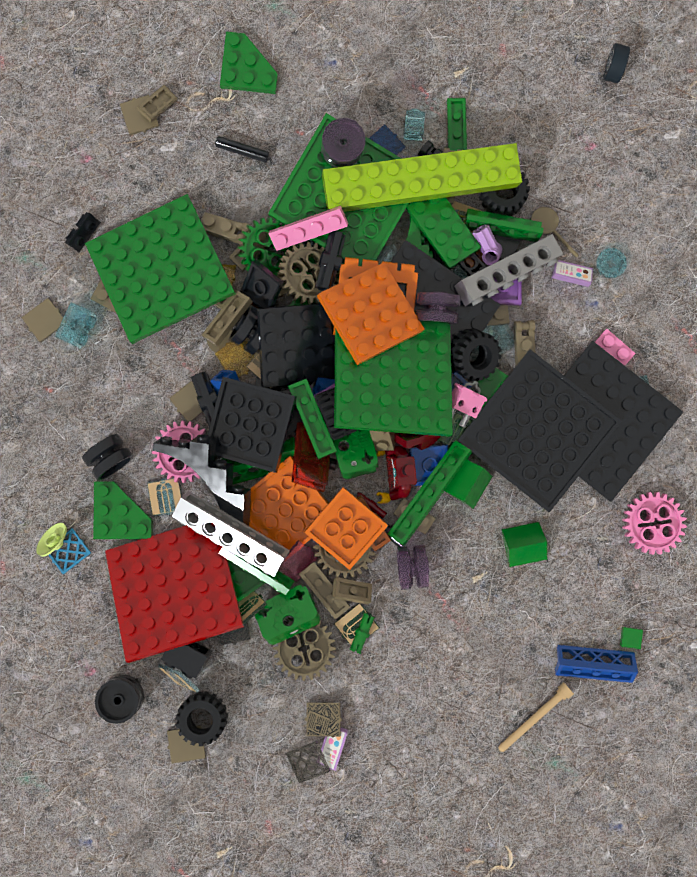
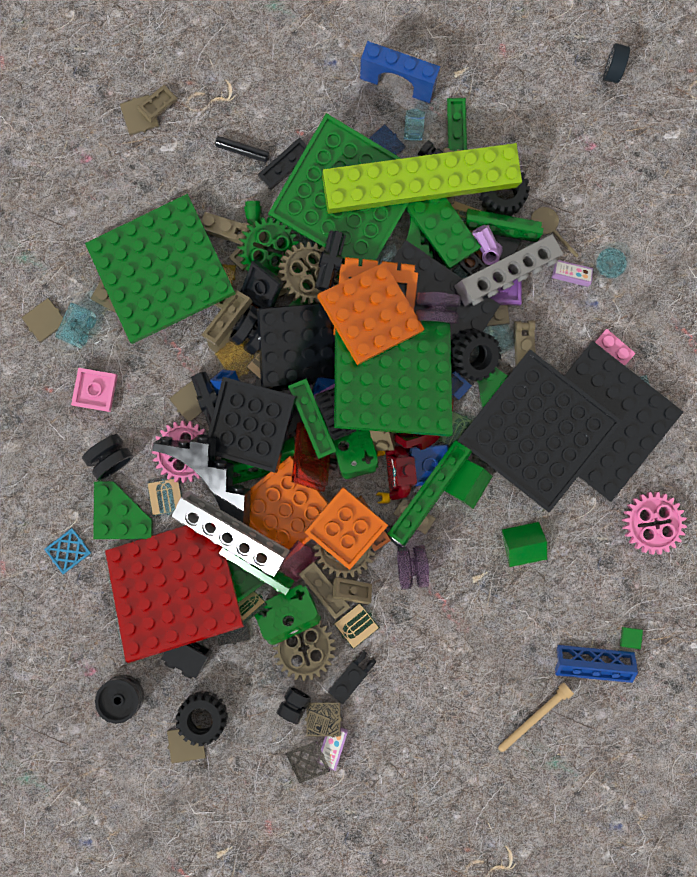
yellowish green dish [36,523,67,557] -> none
black hinge [65,212,101,252] -> none
clear light blue piece [158,663,200,693] -> none
green plate [220,31,278,94] -> none
bright pink plate [269,206,348,251] -> none
clear purple wheel [321,118,365,168] -> none
green pin [349,612,375,654] -> none
dark red piece [357,492,387,519] -> none
bright pink piece [452,381,487,427] -> none
none -> bright pink plate [71,368,118,412]
none -> green cone [244,201,262,227]
none -> black plate [258,137,307,190]
none -> black wheel [276,687,311,724]
none -> black hinge [328,651,376,705]
none -> blue arch [360,41,440,103]

